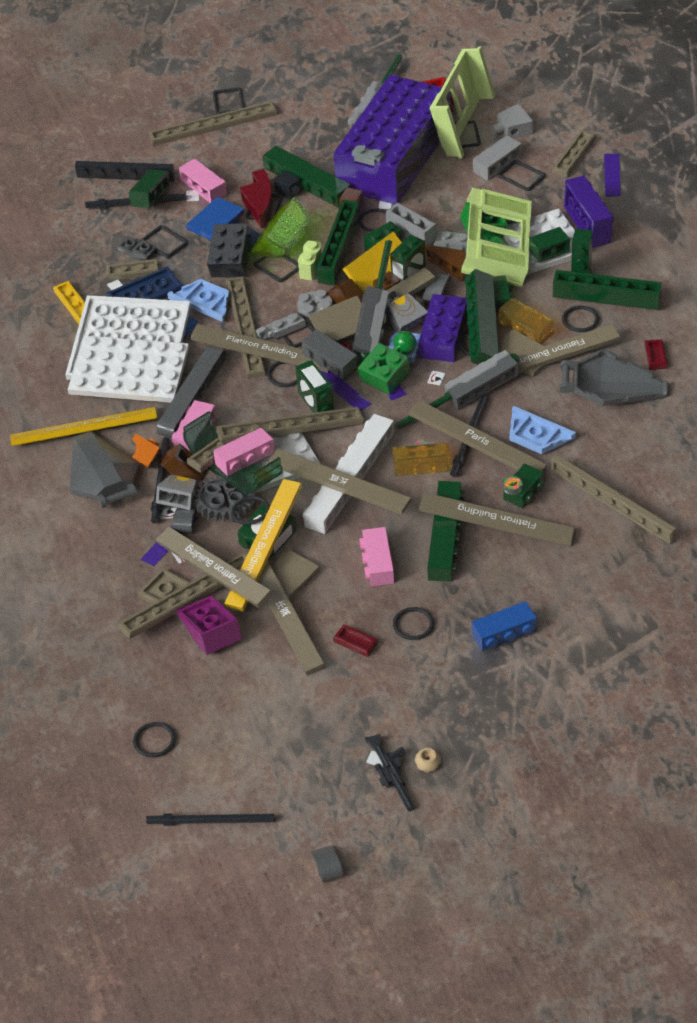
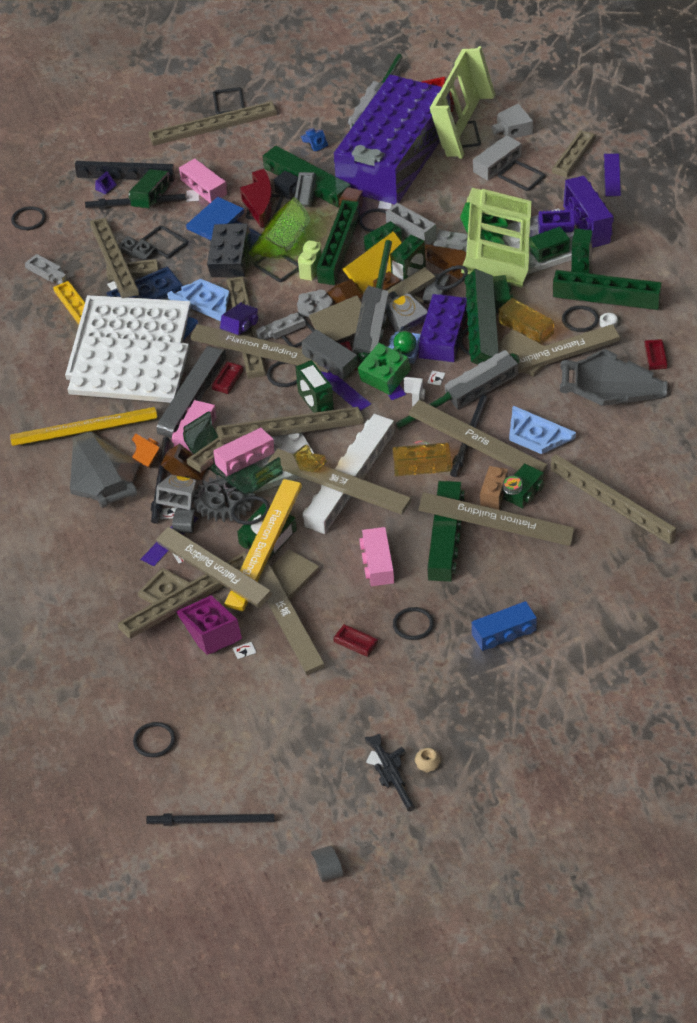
none -> black piece [11,206,46,230]
none -> light grey hinge [25,254,67,284]
none -> dark tan tile [90,218,139,298]
none -> dark purple slope [95,172,117,194]
none -> dark red tile [211,362,244,394]
none -> dark purple brick [220,302,258,336]
none -> white sticker [233,642,256,659]
none -> clear yellow bracket [293,445,327,473]
none -> dark grey tile [294,172,316,207]
none -> blue bracket [301,128,328,151]
none -> white bracket [404,377,425,406]
none -> black piece [434,265,468,290]
none -> medium nougat brick [480,466,508,510]
none -> dark purple brick [537,209,575,234]
none -> white tile [600,313,618,328]

